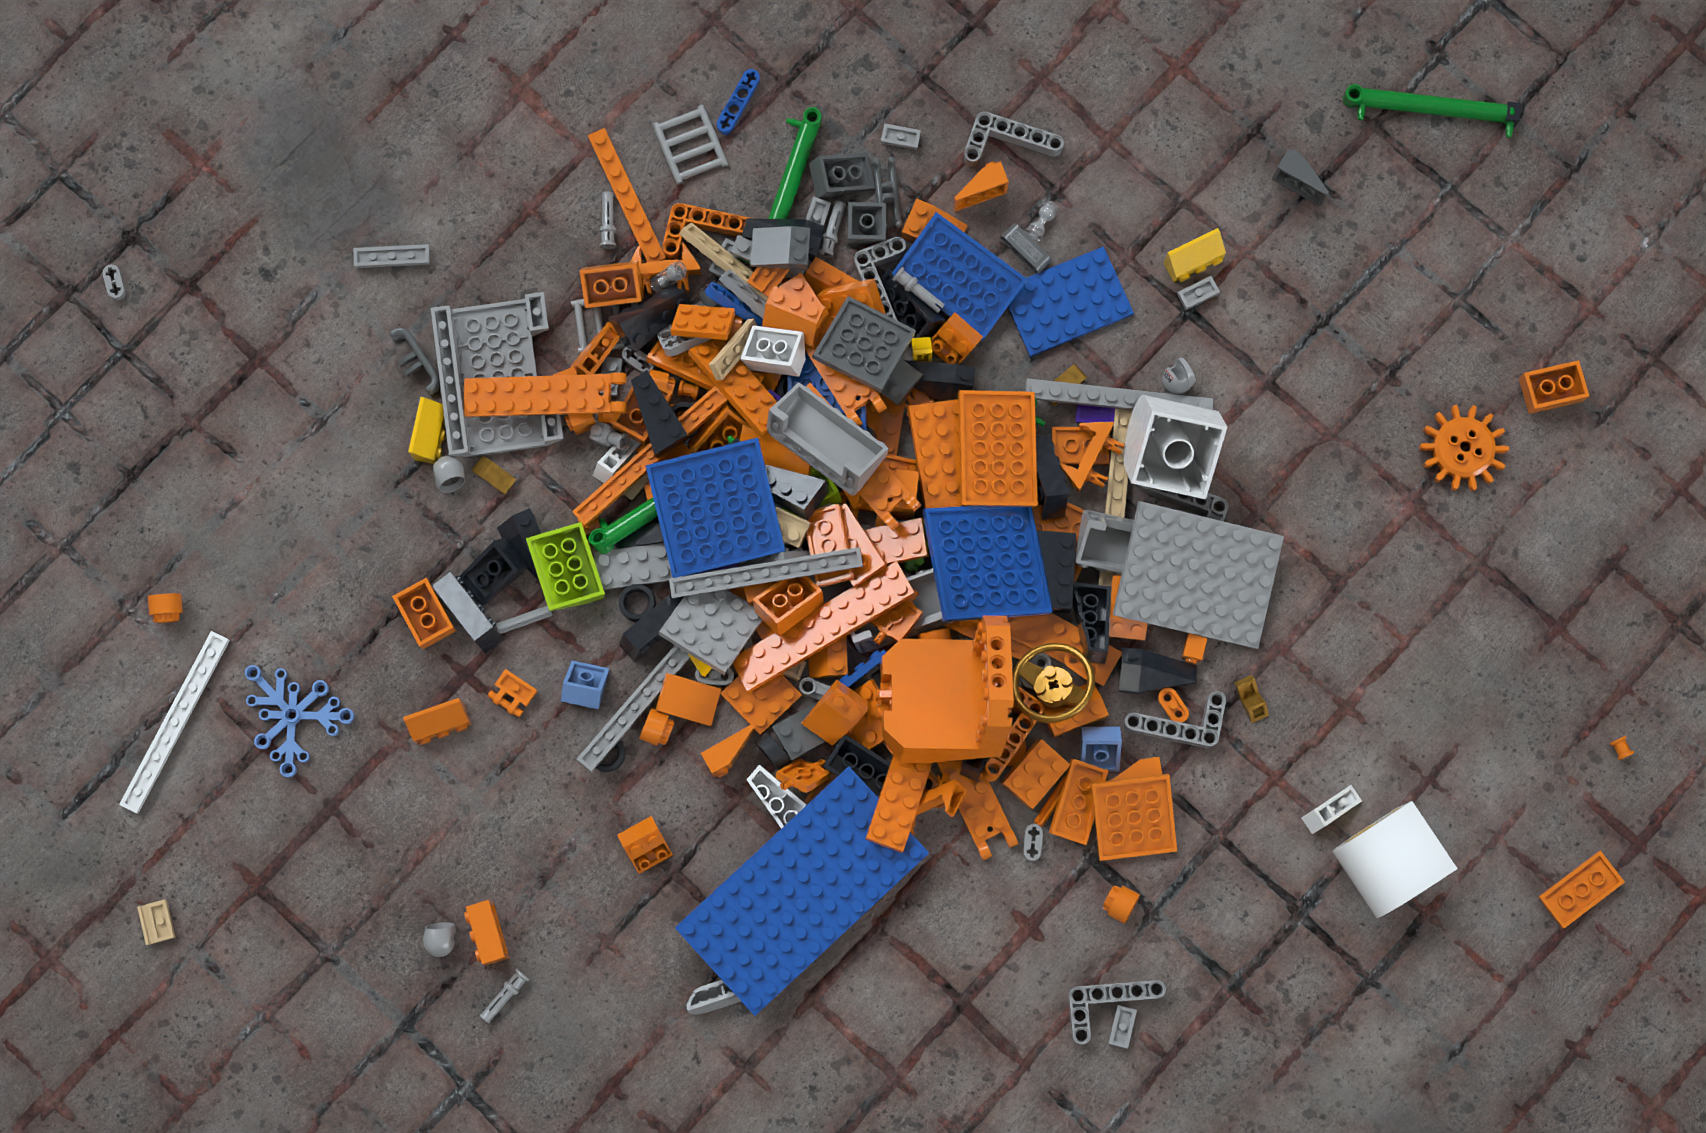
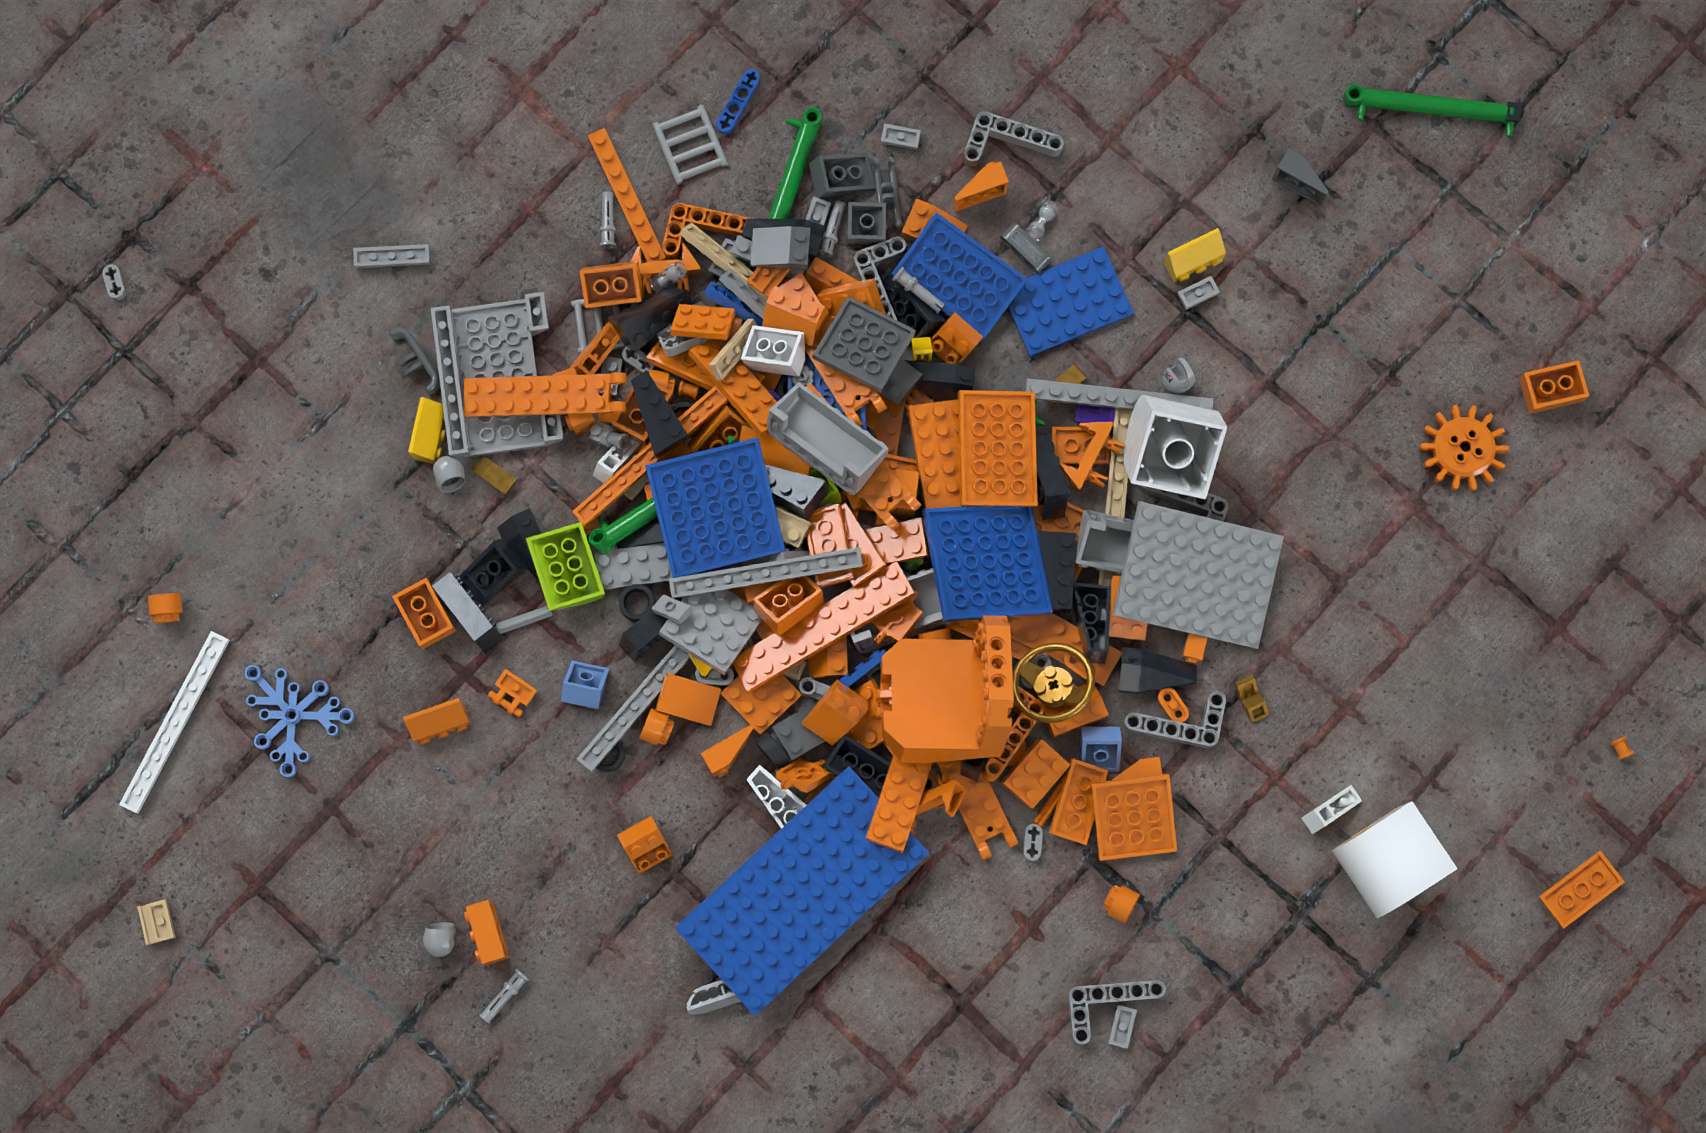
none -> light grey plate [651,595,693,624]
none -> light grey plant [792,366,814,386]

